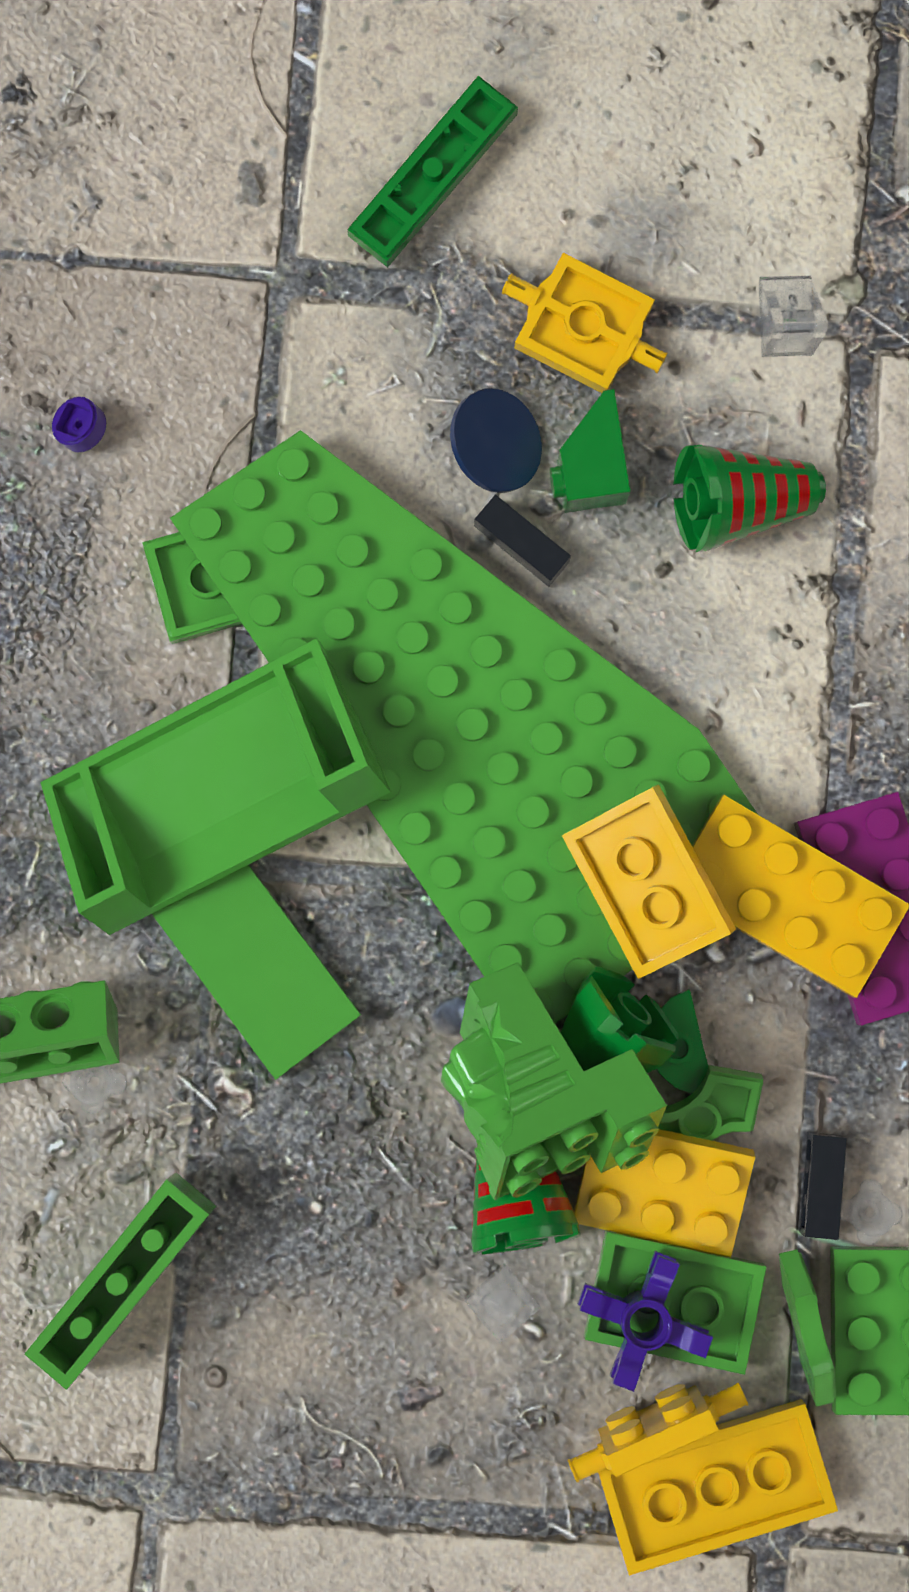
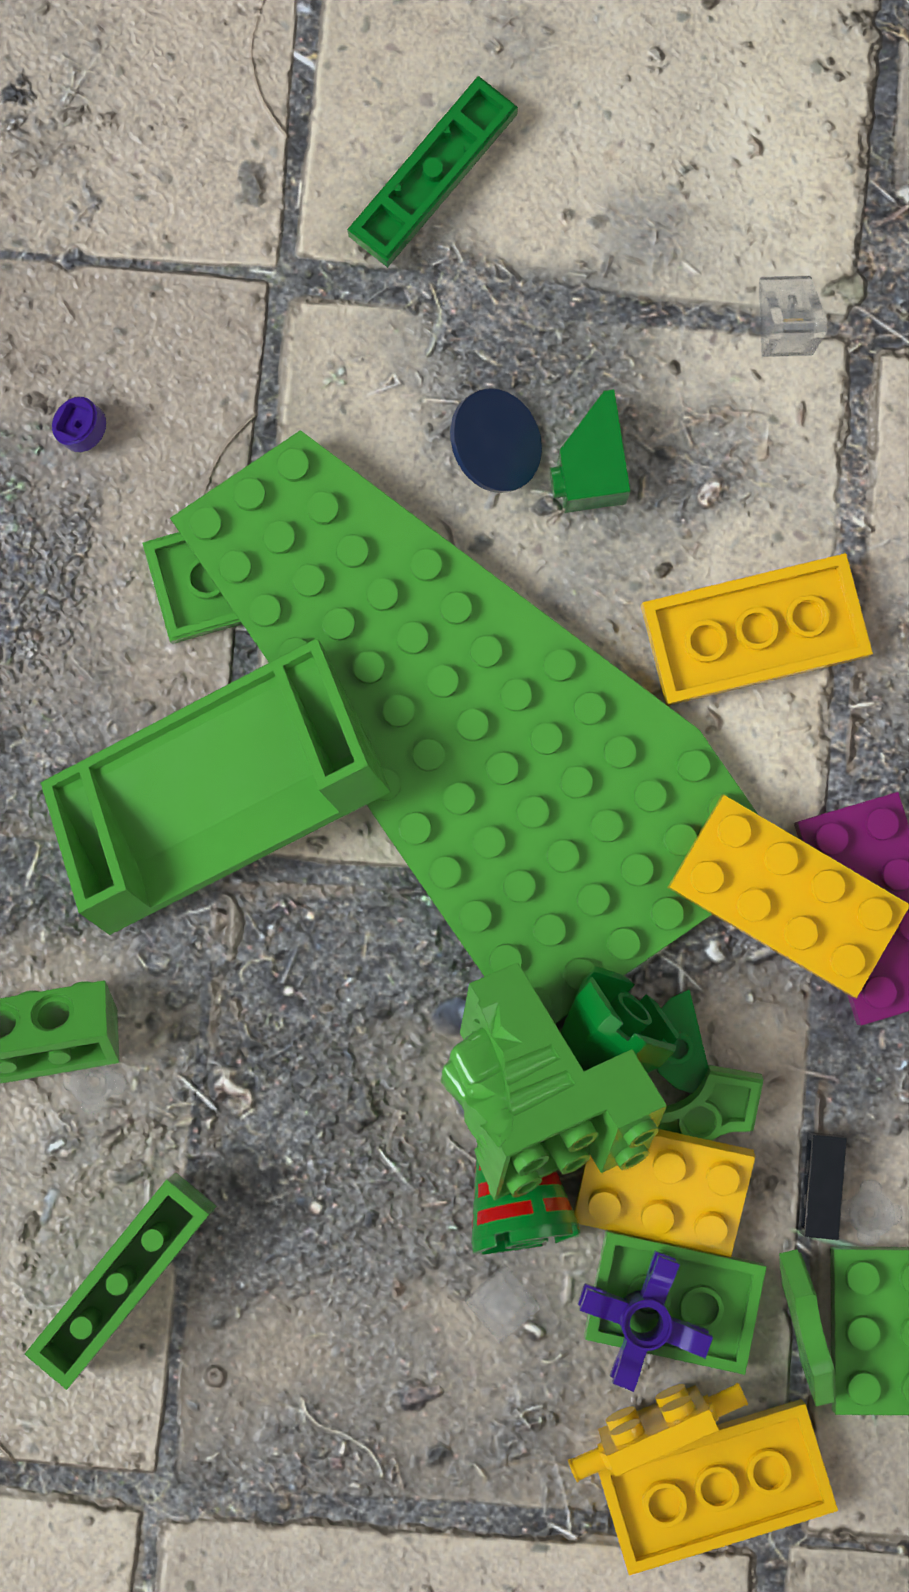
bright green tile [152,865,362,1080] -> none
black piece [474,494,571,587] -> none
yellow plate [502,253,668,393] -> none
yellow plate [562,784,736,979] -> none
green cone [673,445,826,552] -> none
none -> yellow plate [641,553,873,706]

